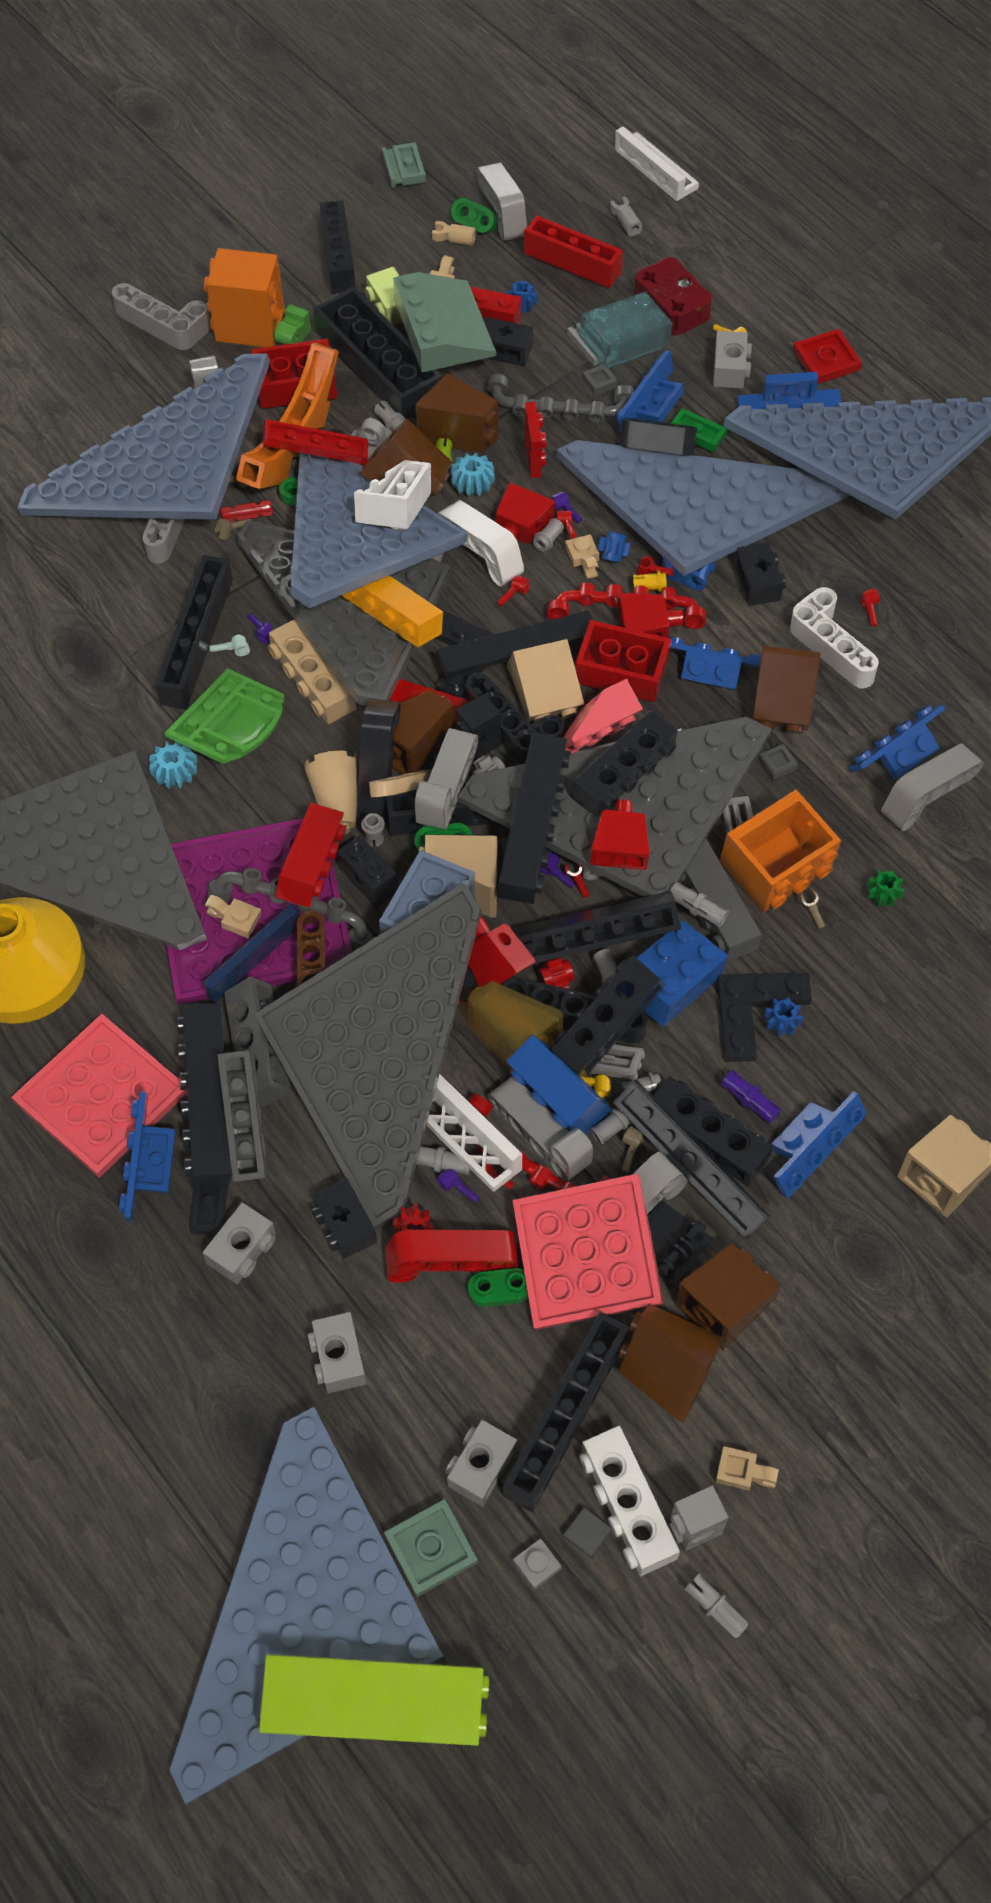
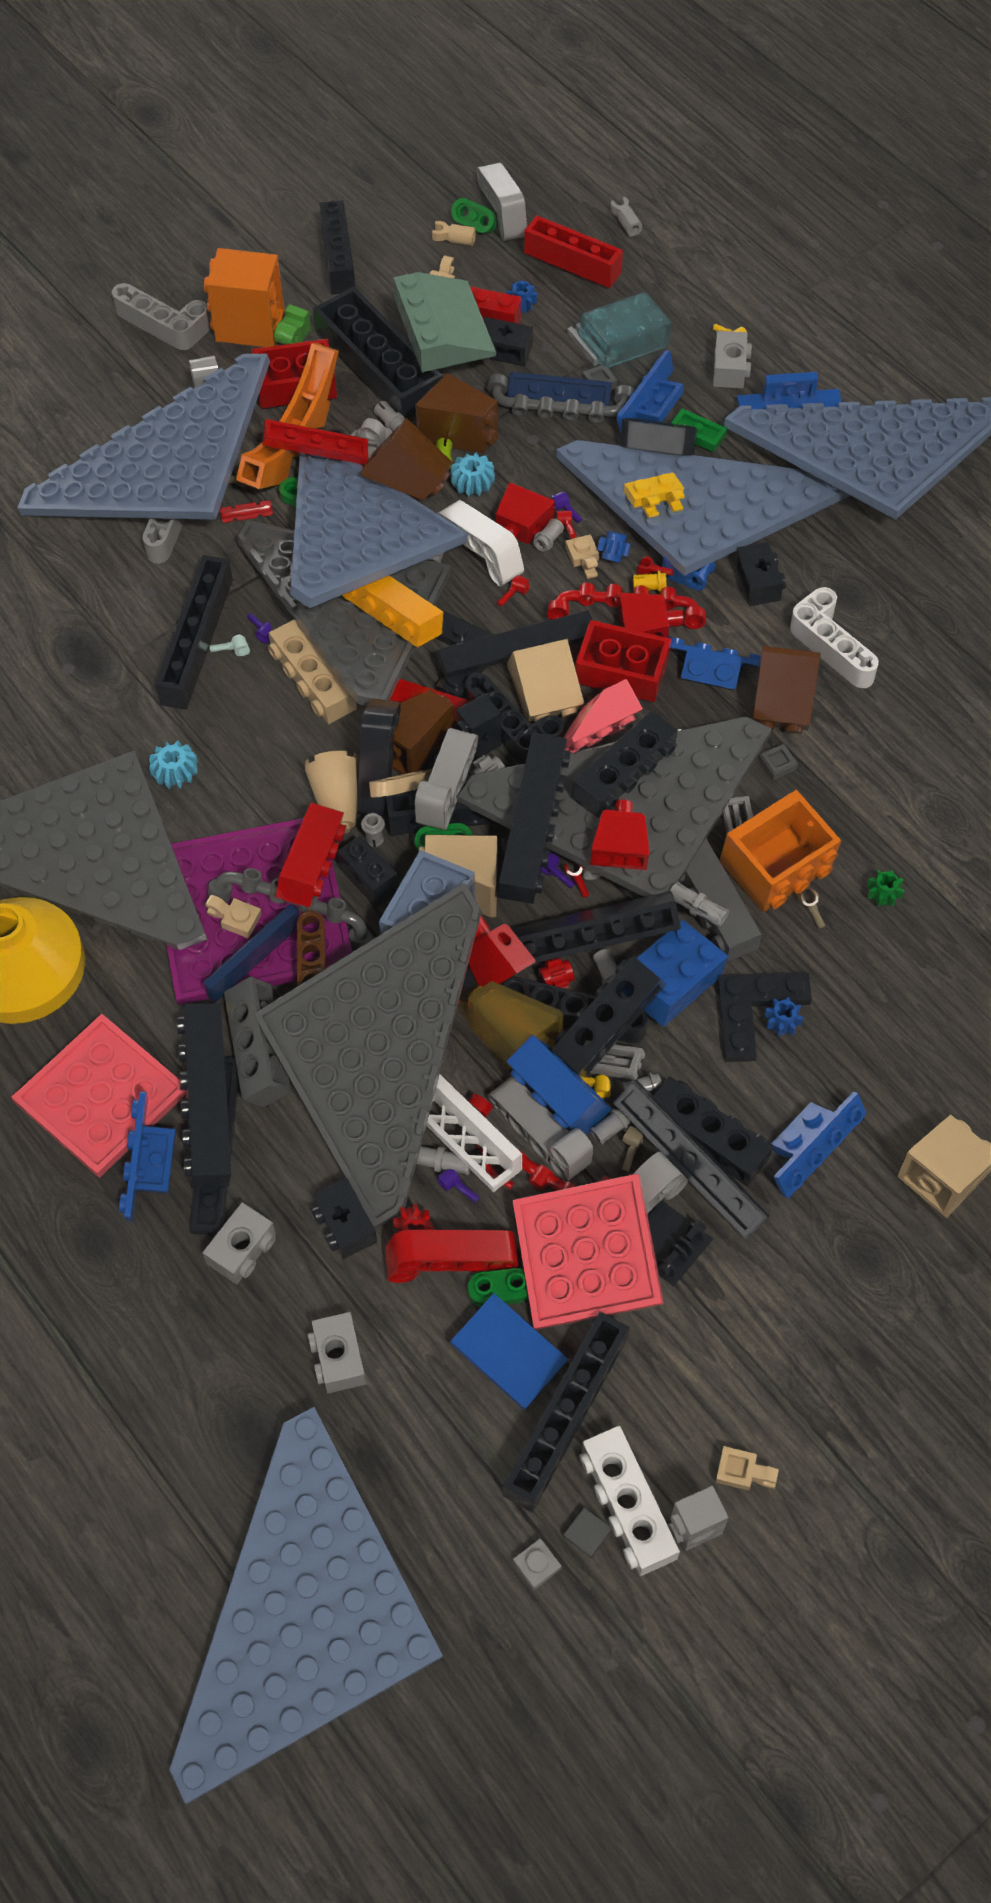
bright green slope [165,668,284,764] -> none
dark tan hand [214,518,251,540] -> none
dark grey brick [218,1050,269,1182] -> none
lime brick [259,1654,489,1746] -> none
white wedge [354,460,431,530] -> none
yellowish green brick [364,267,403,325] -> none
sand green plate [382,142,426,188] -> none
sand green plate [384,1499,478,1597] -> none
light grey brick [445,1420,517,1507] -> none
red plate [525,402,546,478] -> none
white fence [615,126,699,201] -> none
reddish brown slope [619,1303,723,1423] -> none
dark red axle [634,257,712,336] -> none
reddish brown slope [675,1243,780,1351] -> none
light grey axle [684,1573,748,1638] -> none
dark purple pin [721,1070,782,1124] -> none
red plate [793,329,862,384] -> none
blue bracket [848,705,945,780] -> none
red hand [860,588,880,627] -> none
light grey beam [881,743,984,831] -> none
none -> blue tile [450,1293,568,1410]
none -> dark blue tile [507,372,612,406]
none -> yellow plate [624,473,685,518]

